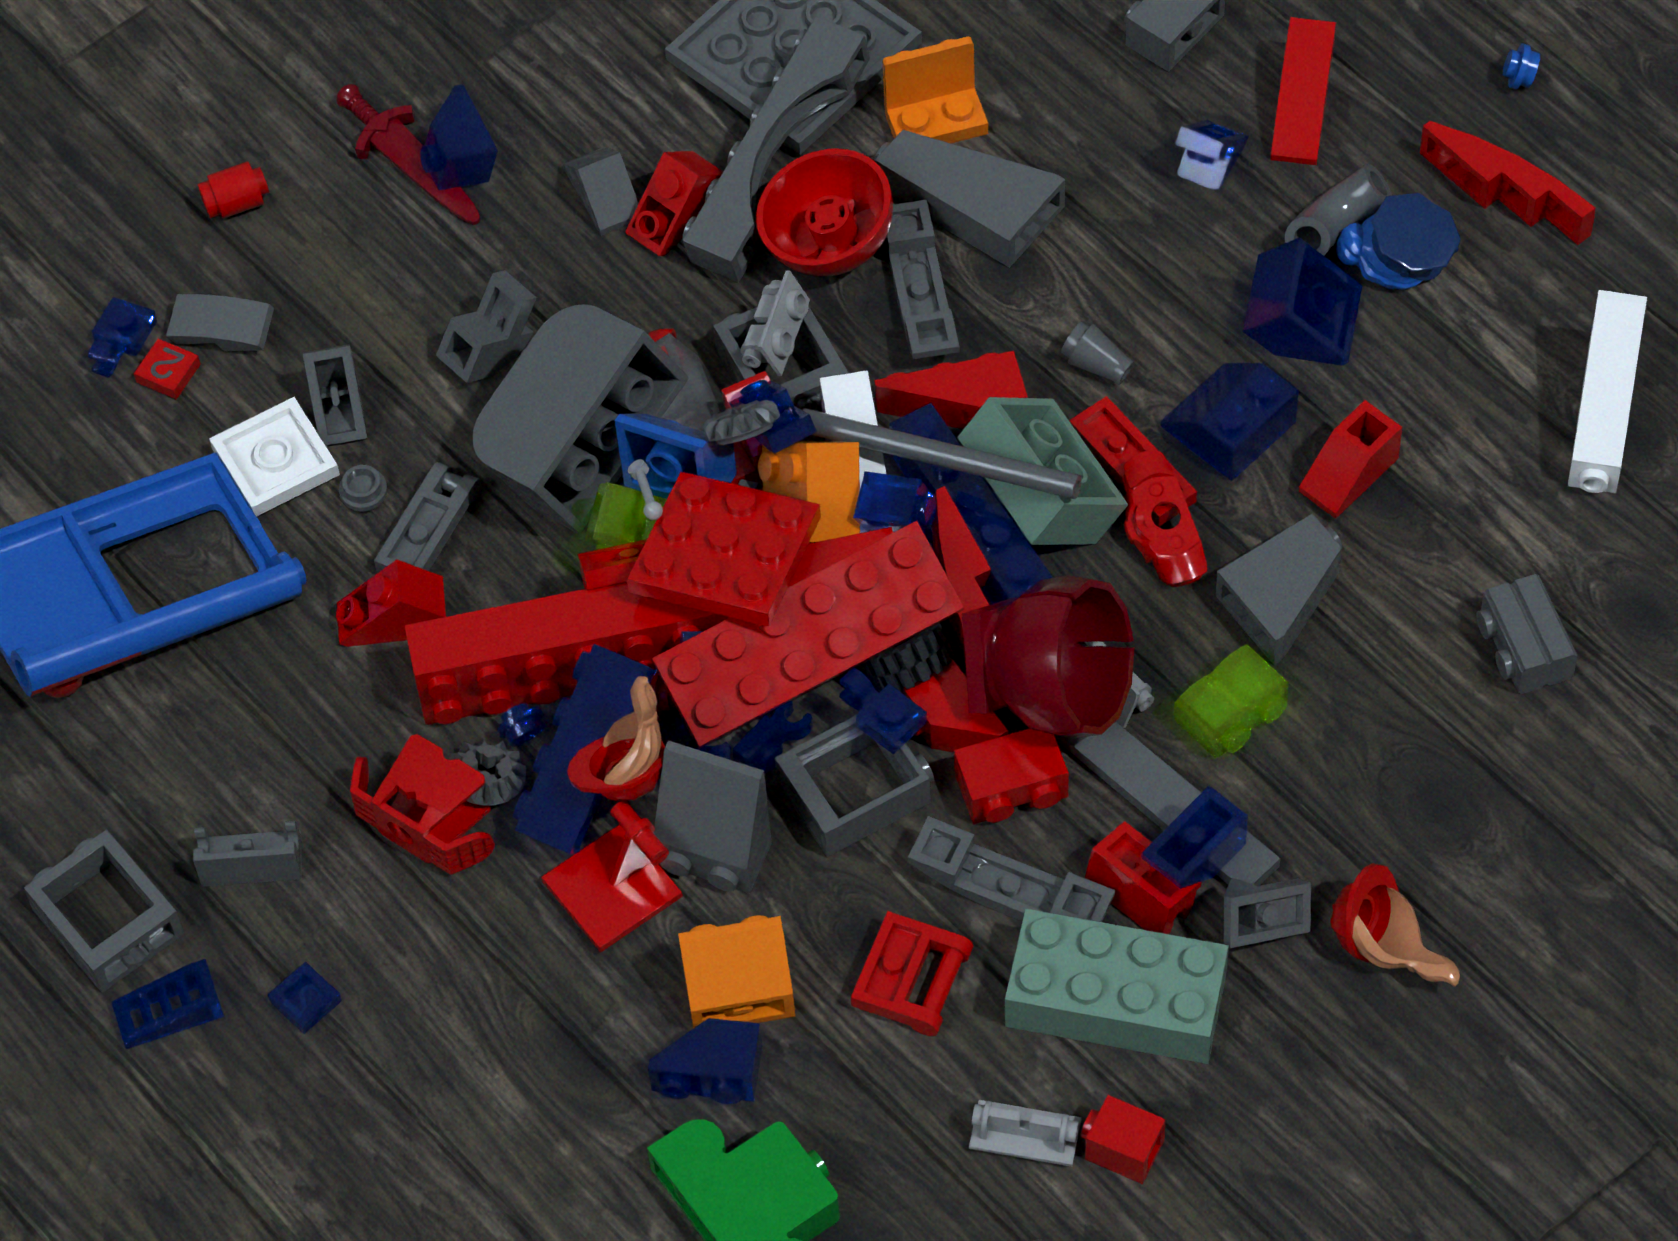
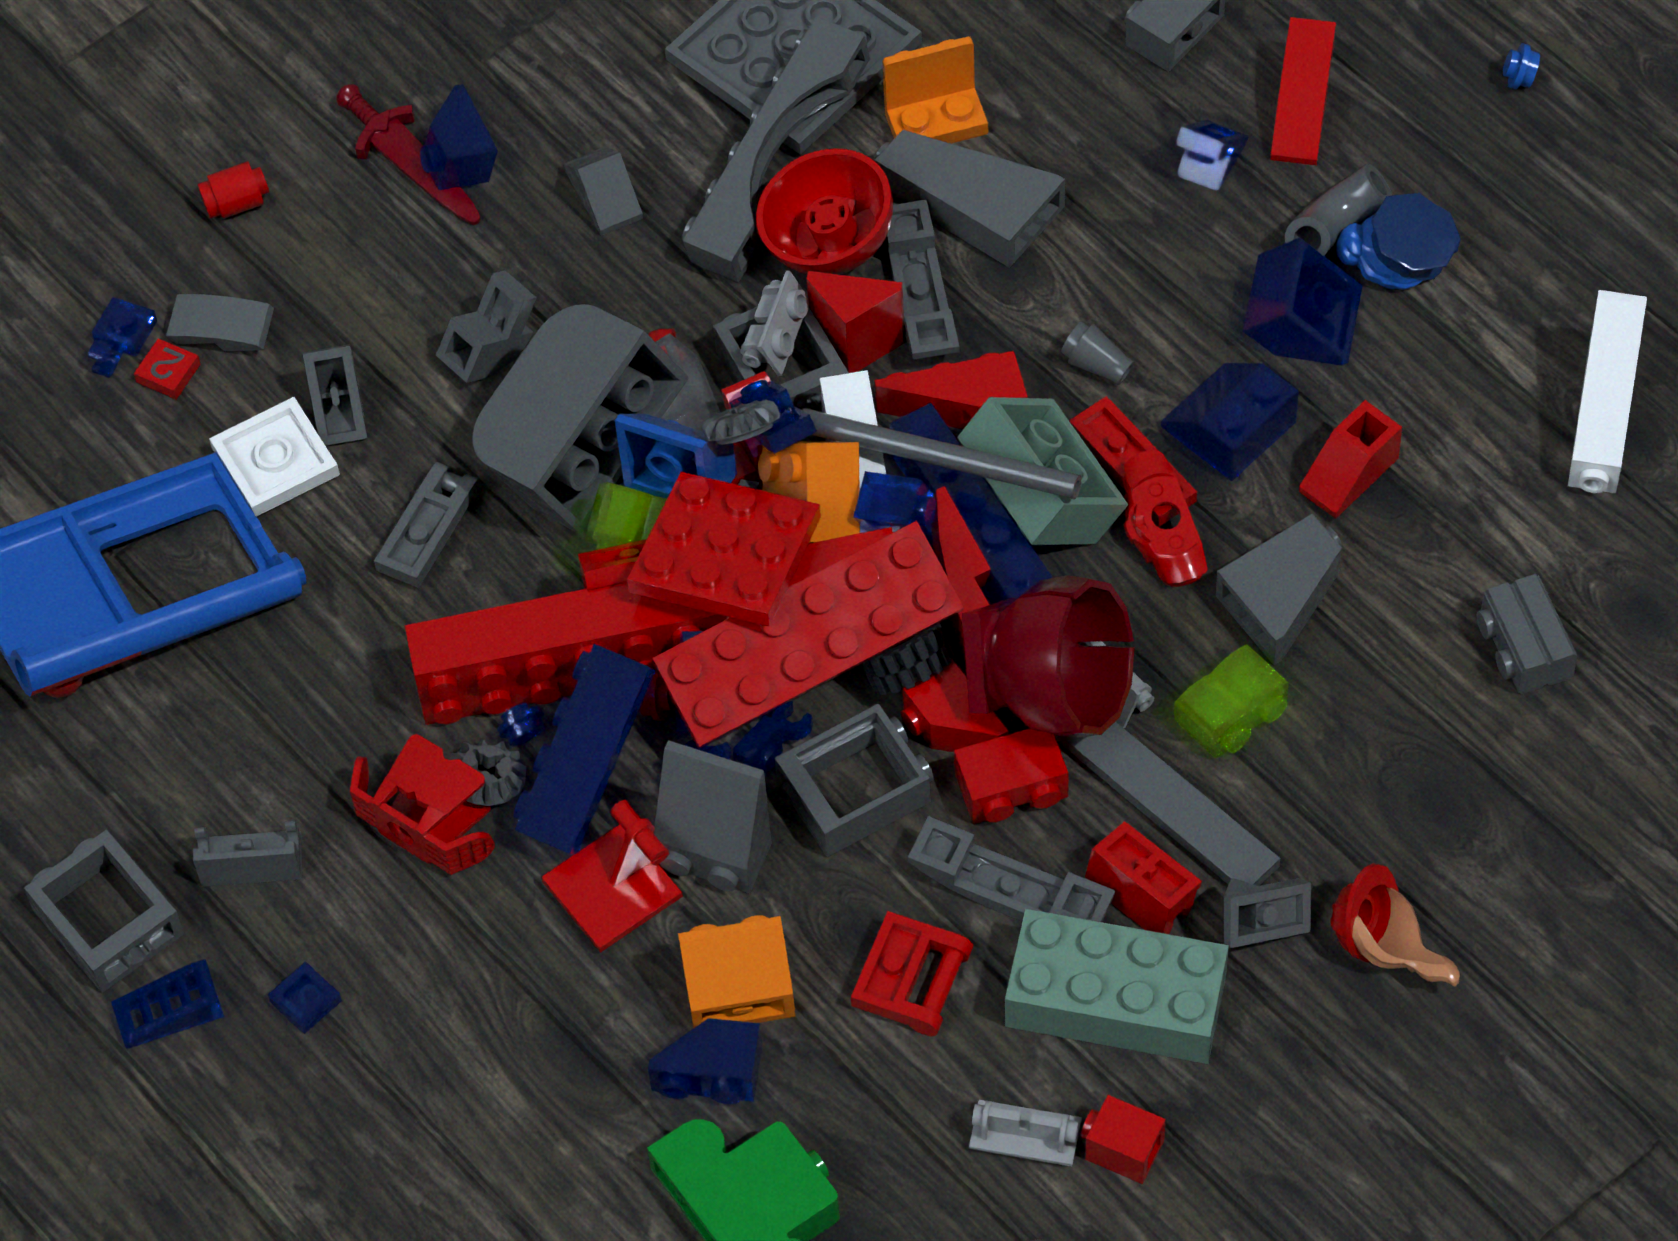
red slope [336,559,446,647] -> none
dark grey plate [339,465,387,511] -> none
piece [567,676,665,801] -> none
red slope [625,151,723,256] -> none
light grey hinge [628,459,663,520] -> none
clear blue plate [839,668,927,755] -> none
clear blue slope [1141,786,1248,889] -> none
red slope [1420,121,1596,245] -> none
none -> red slope [806,271,905,373]

